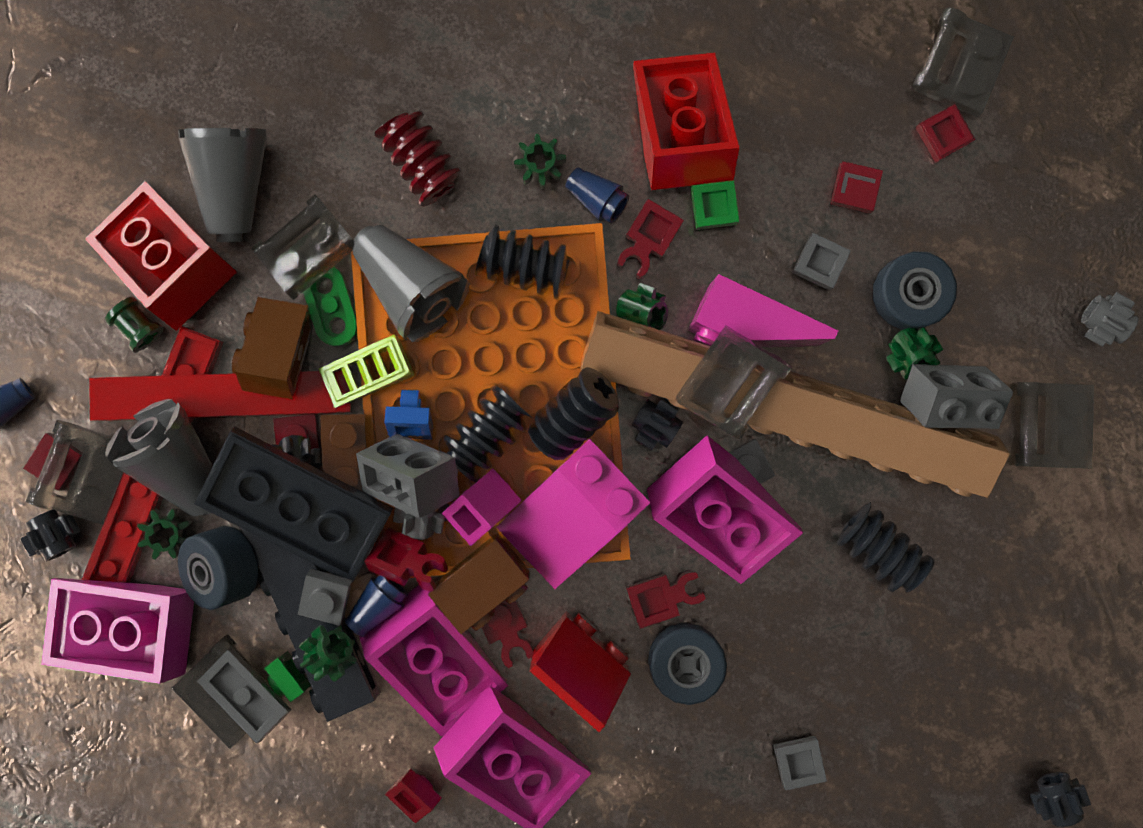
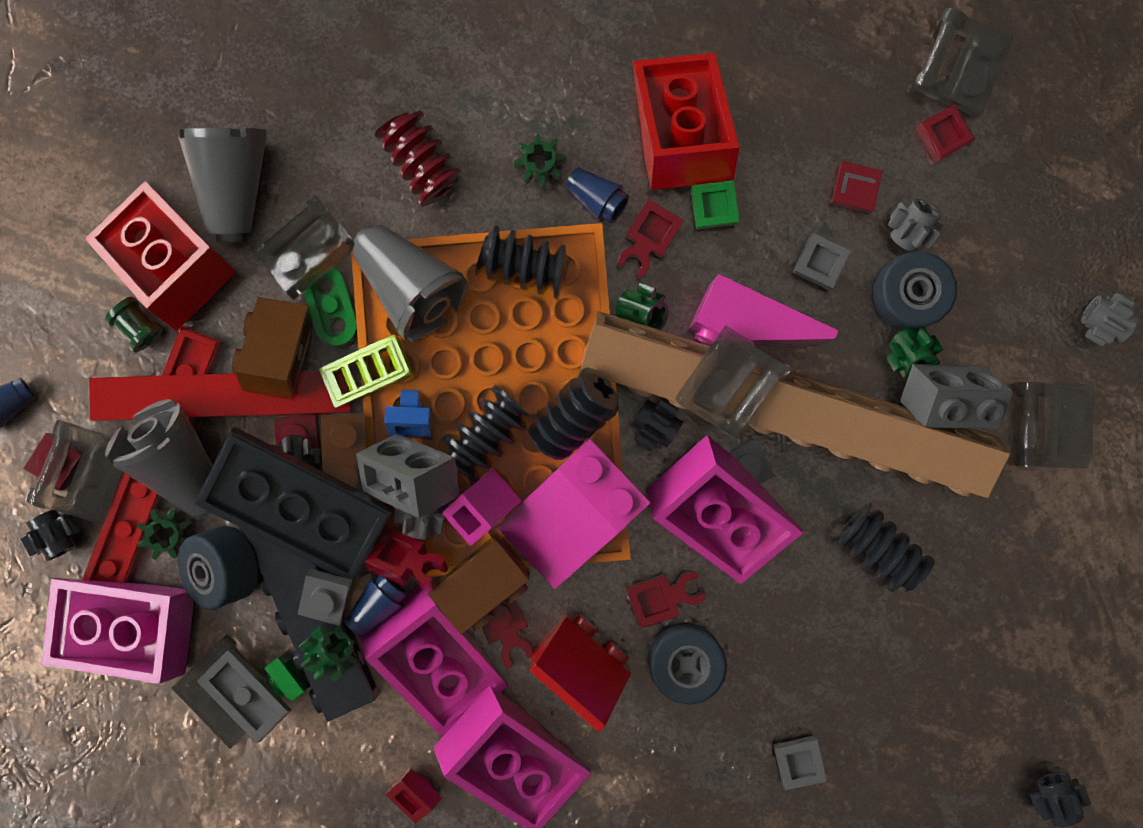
none -> dark grey gear [888,198,943,252]

